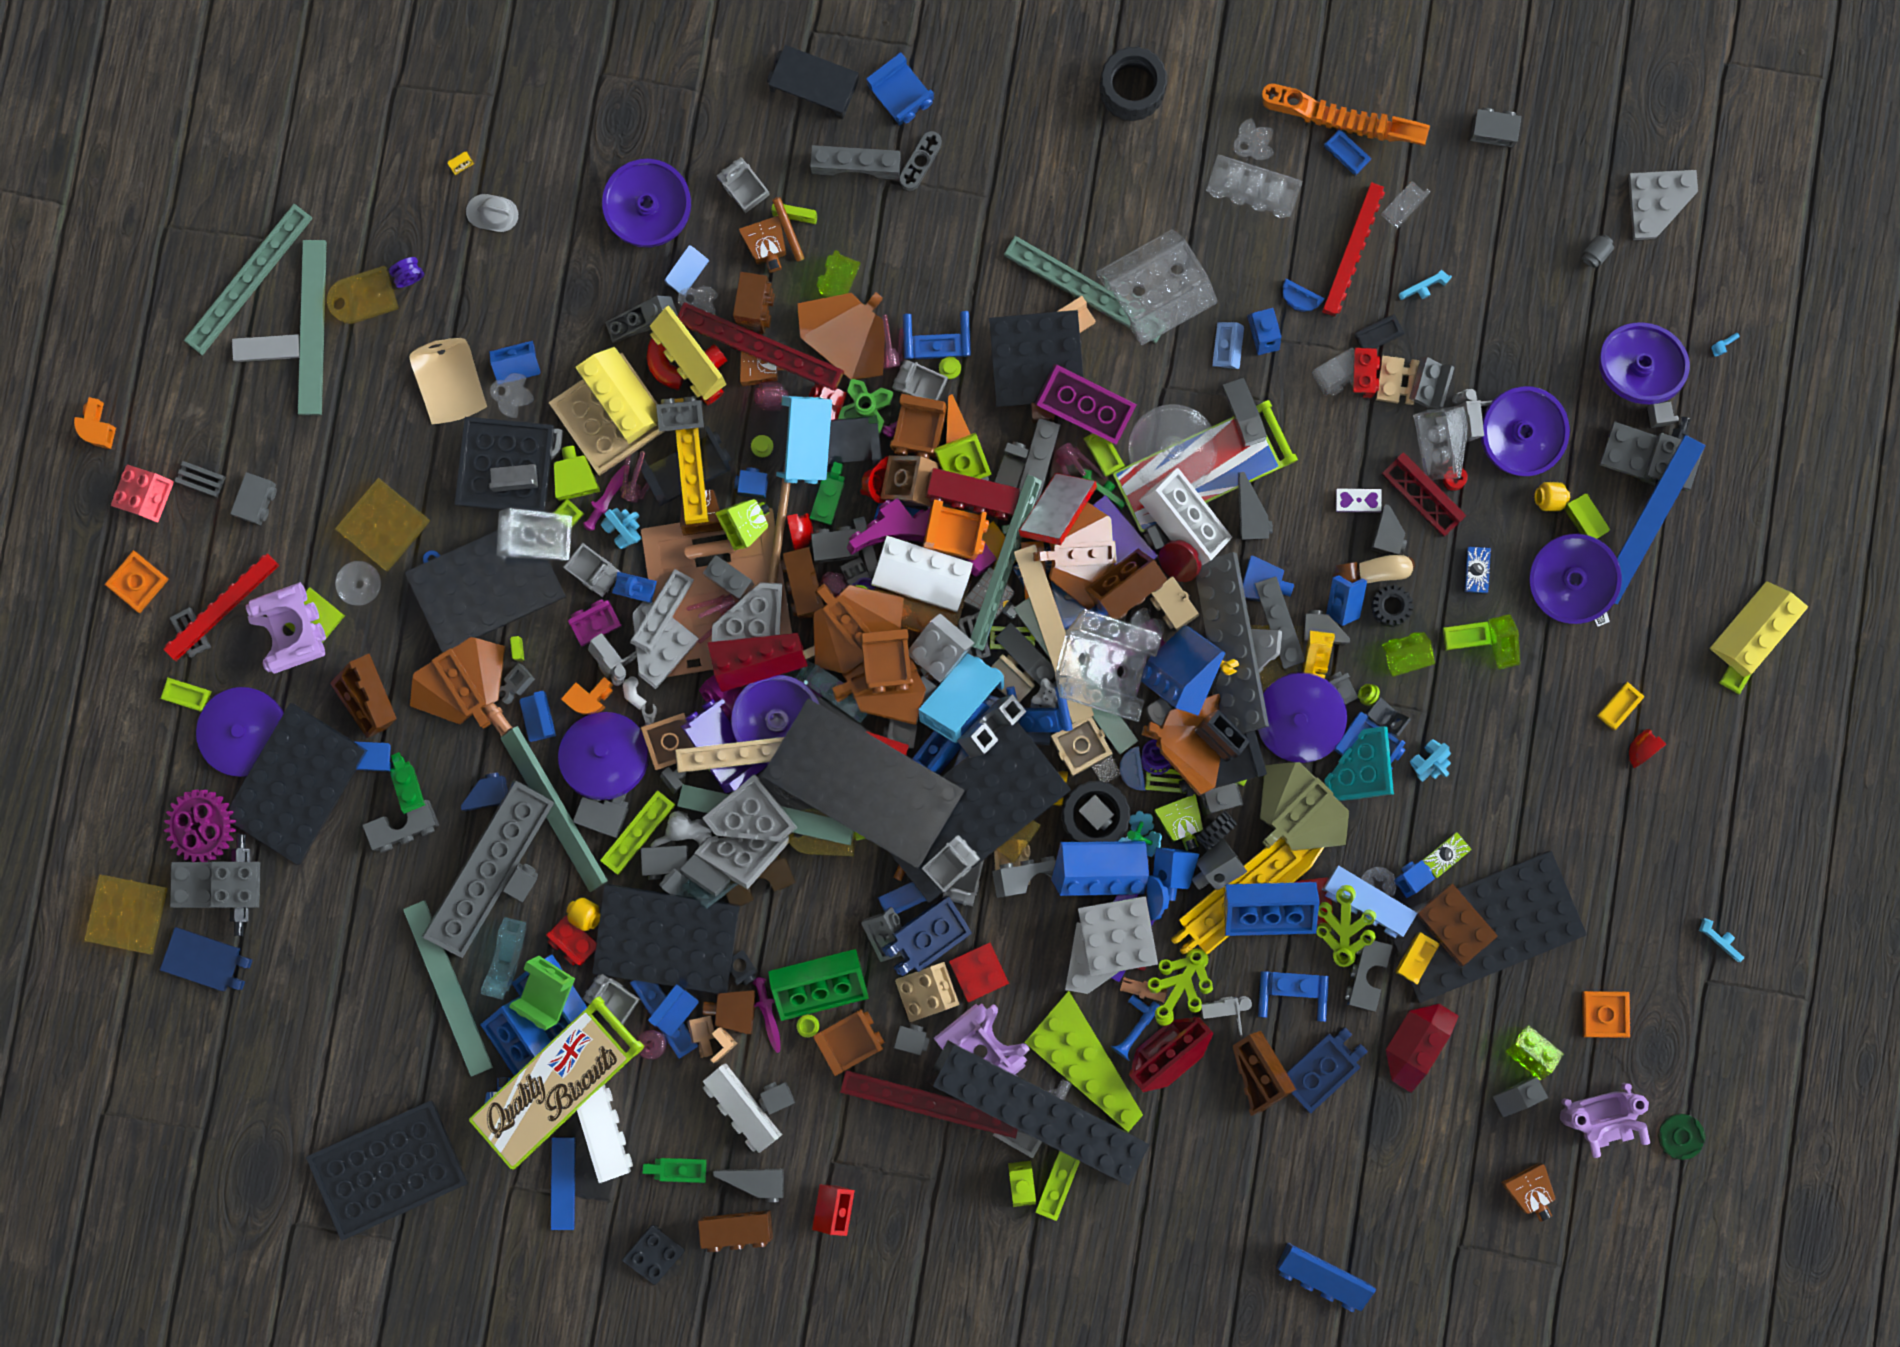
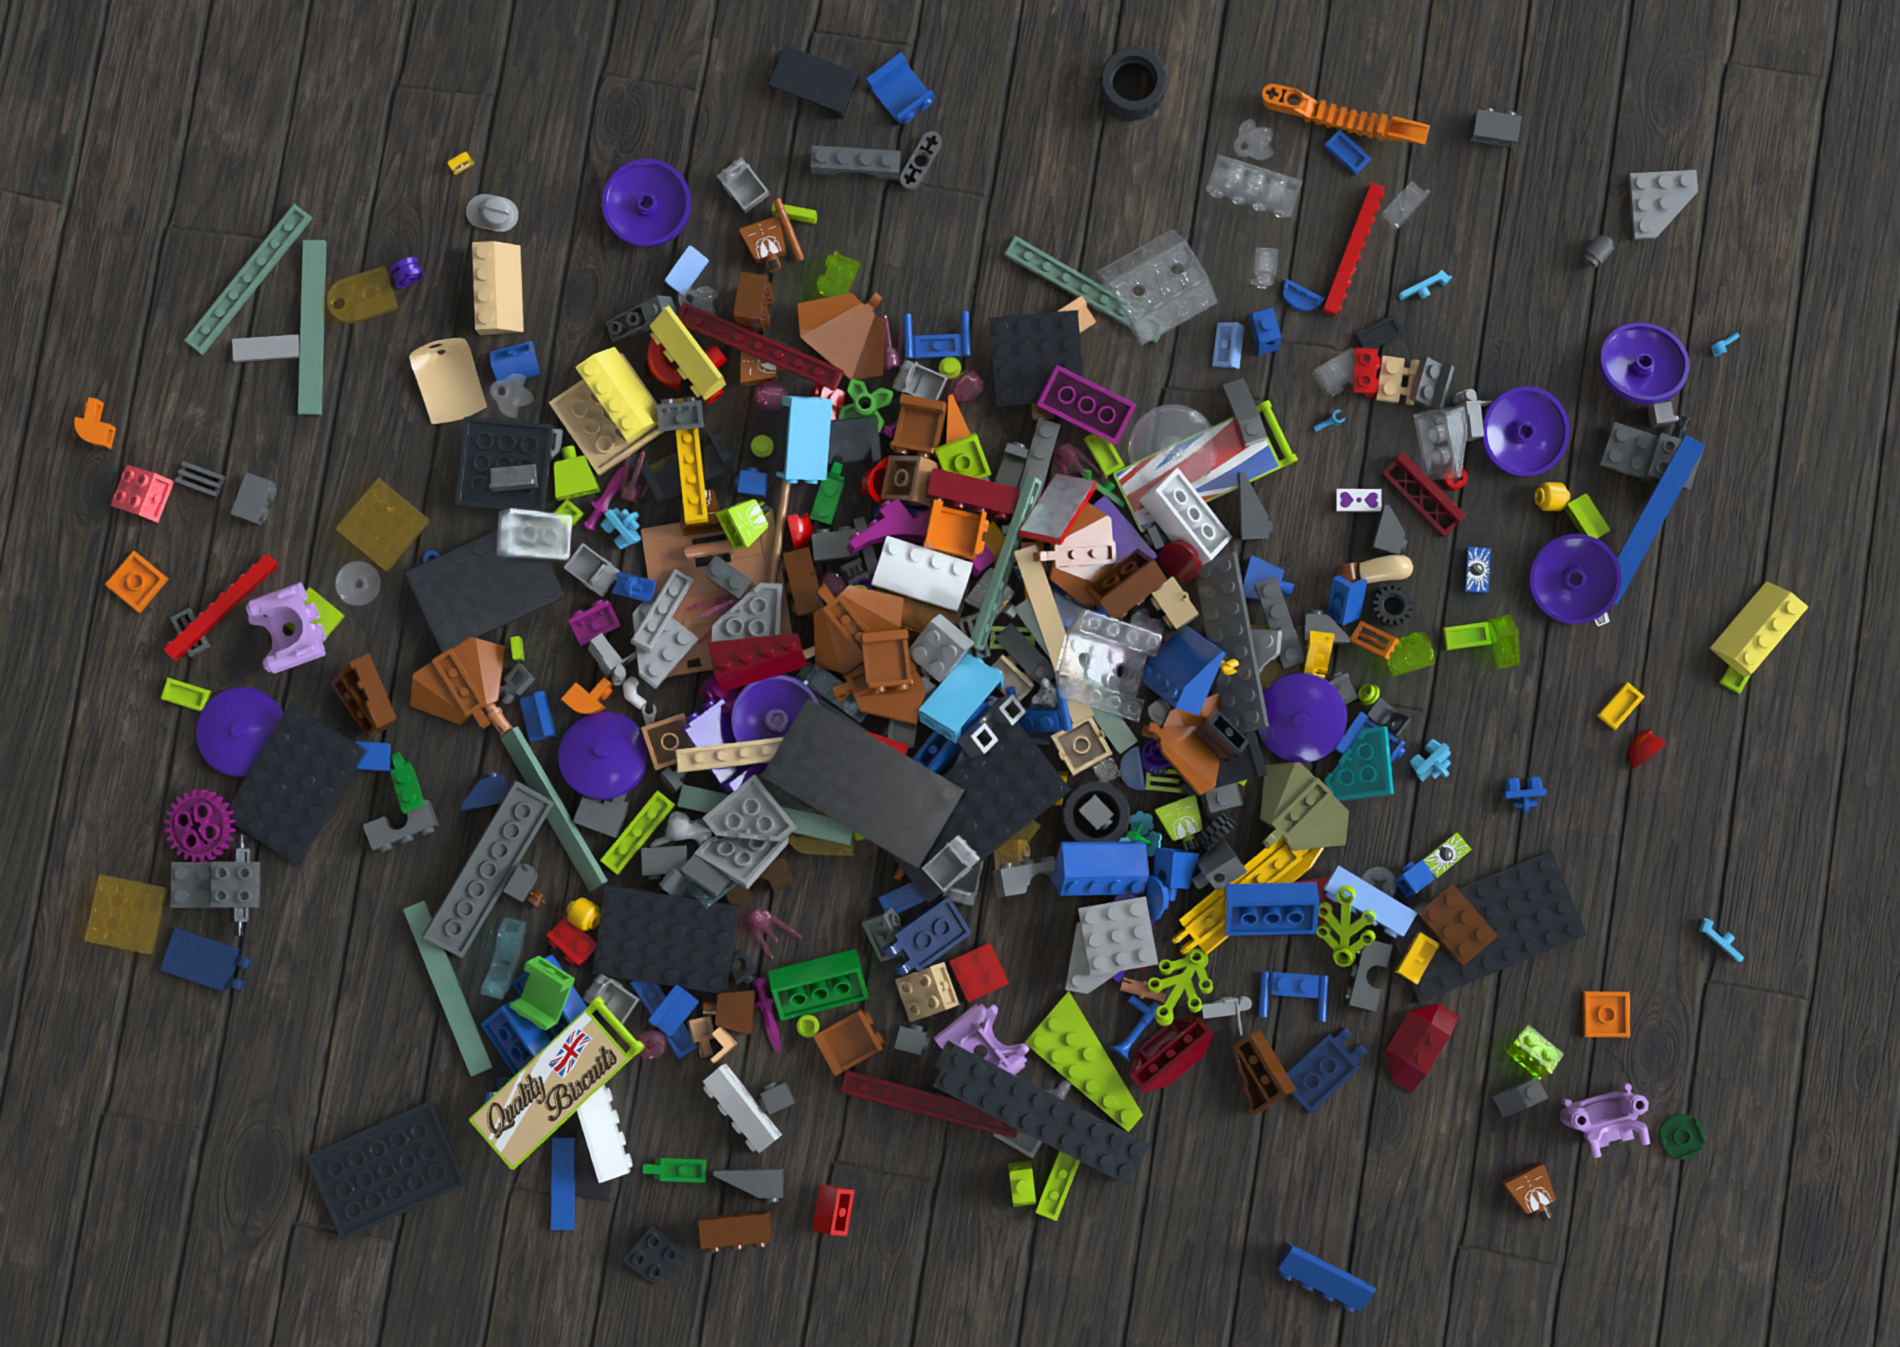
none -> tan slope [472,241,524,335]
none -> reddish brown plate [525,889,546,909]
none -> clear pink plant [747,908,803,960]
none -> clear pink head [951,370,984,403]
none -> clear brick [1250,247,1278,288]
none -> dark azure hand [1314,410,1345,431]
none -> orange tile [1350,621,1399,660]
none -> blue hips [1502,777,1547,814]

